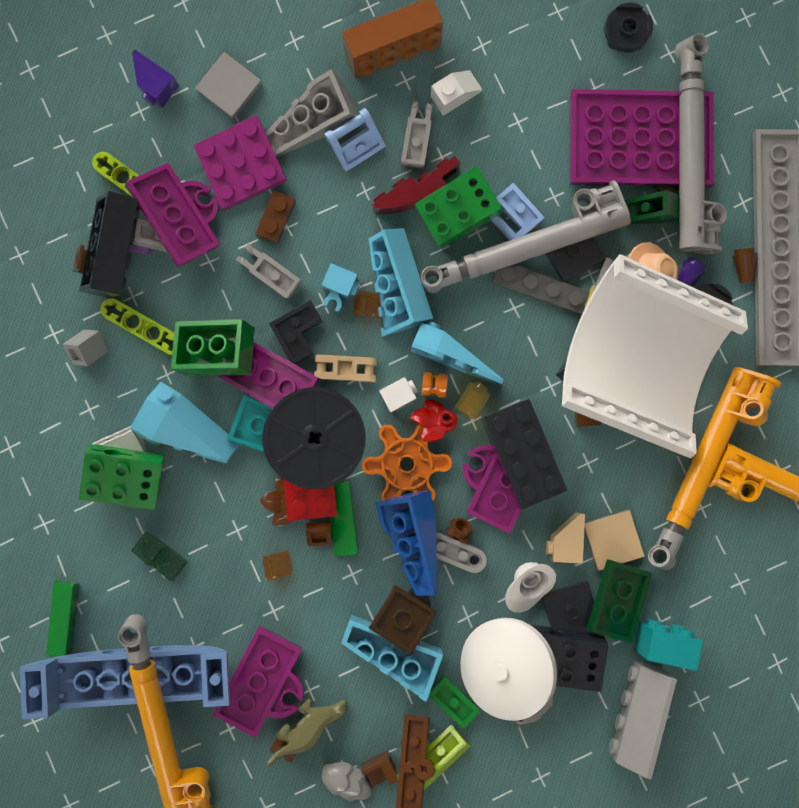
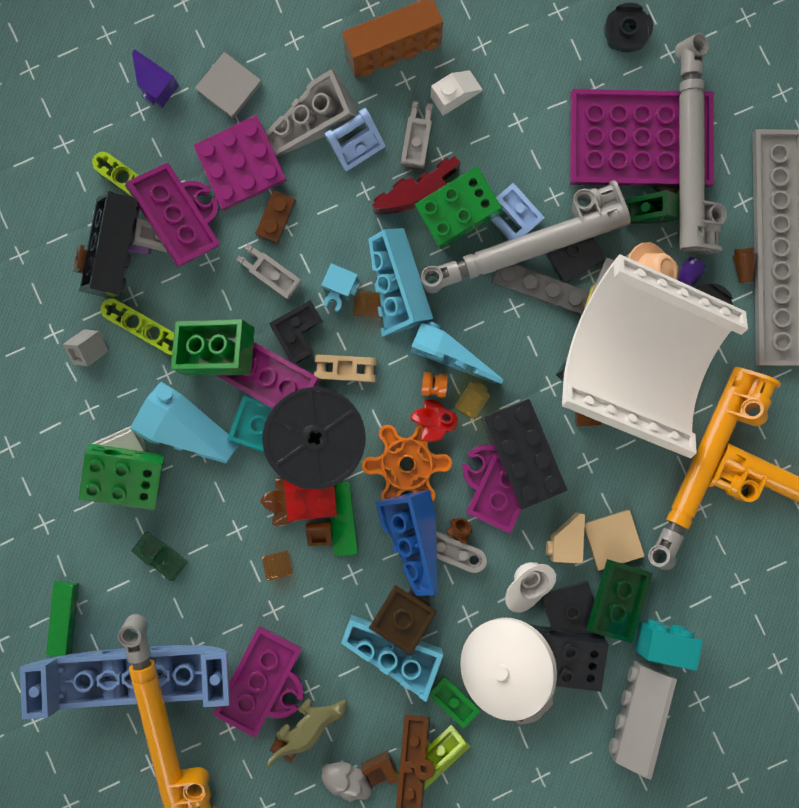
white brick [379,377,418,413] -> none

